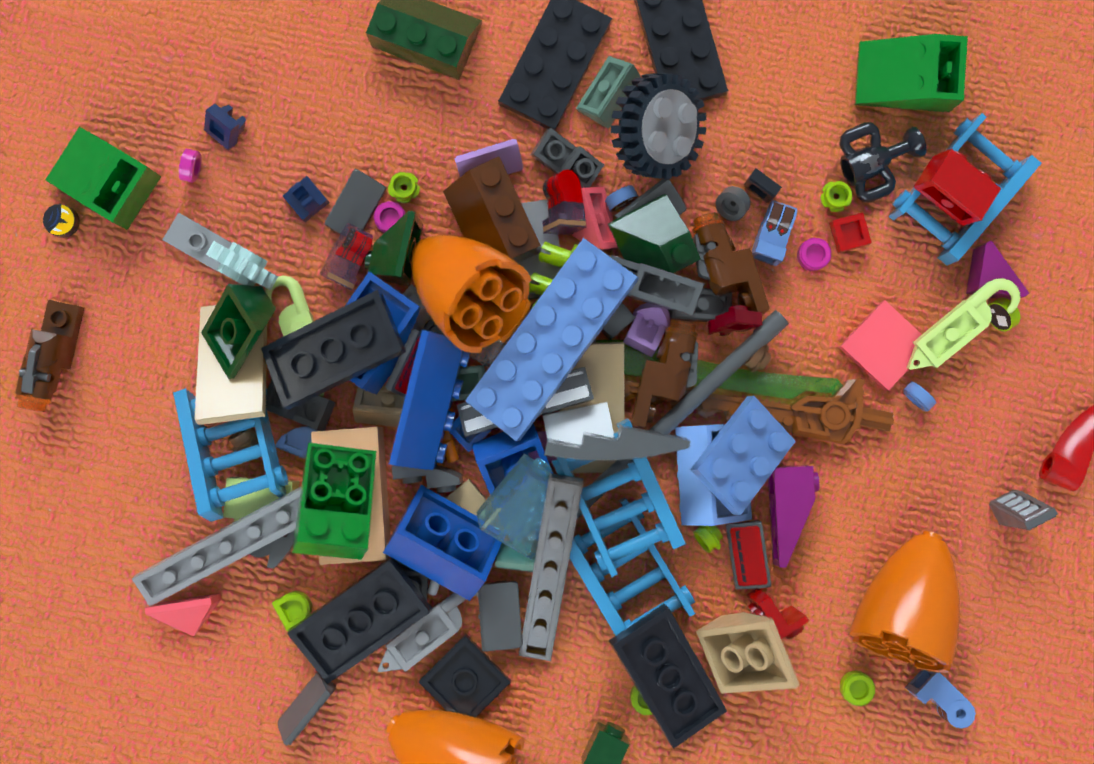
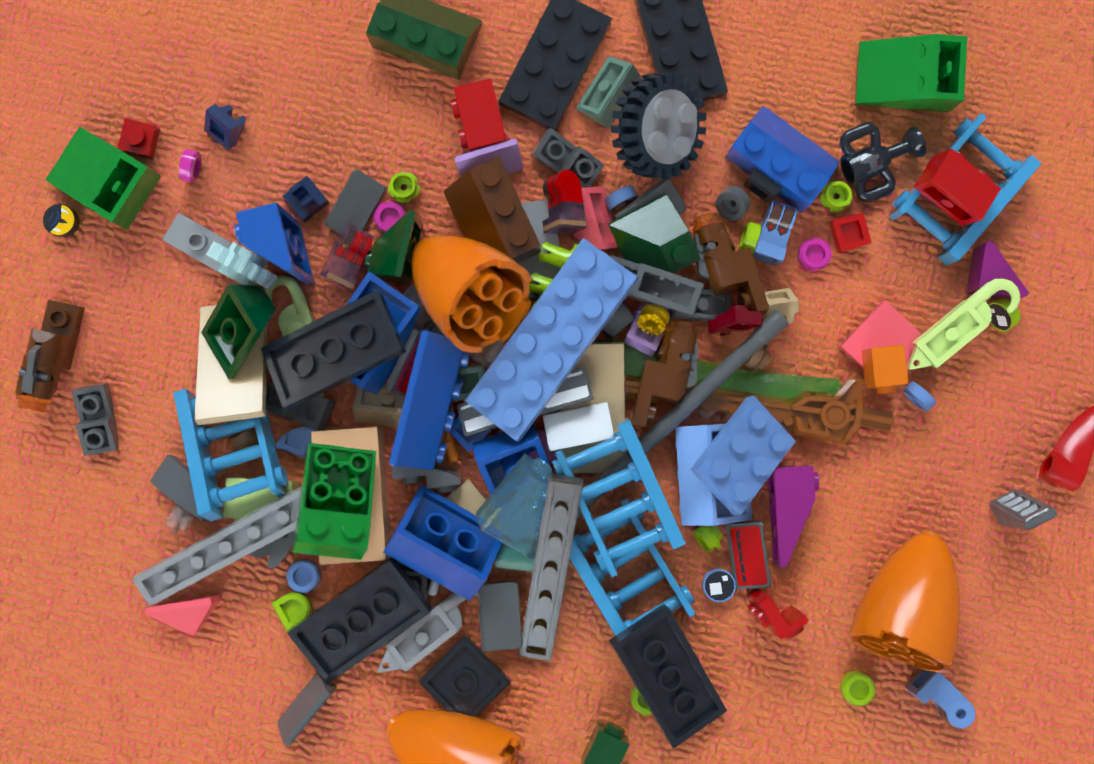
dark grey slope [544,425,691,460] -> none
tan slope [696,612,800,693] -> none
none -> dark grey slope [71,382,118,456]
none -> red plate [117,118,160,159]
none -> dark grey slope [150,455,207,521]
none -> clear plate [165,504,194,535]
none -> blue slope [234,202,315,285]
none -> medium blue tile [287,559,321,593]
none -> red brick [450,78,507,152]
none -> yellow bush [637,304,670,336]
none -> tile [702,568,736,602]
none -> blue slope [725,106,840,213]
none -> lime tile [737,222,761,254]
none -> tan tile [763,288,799,324]
none -> orange brick [862,345,909,394]

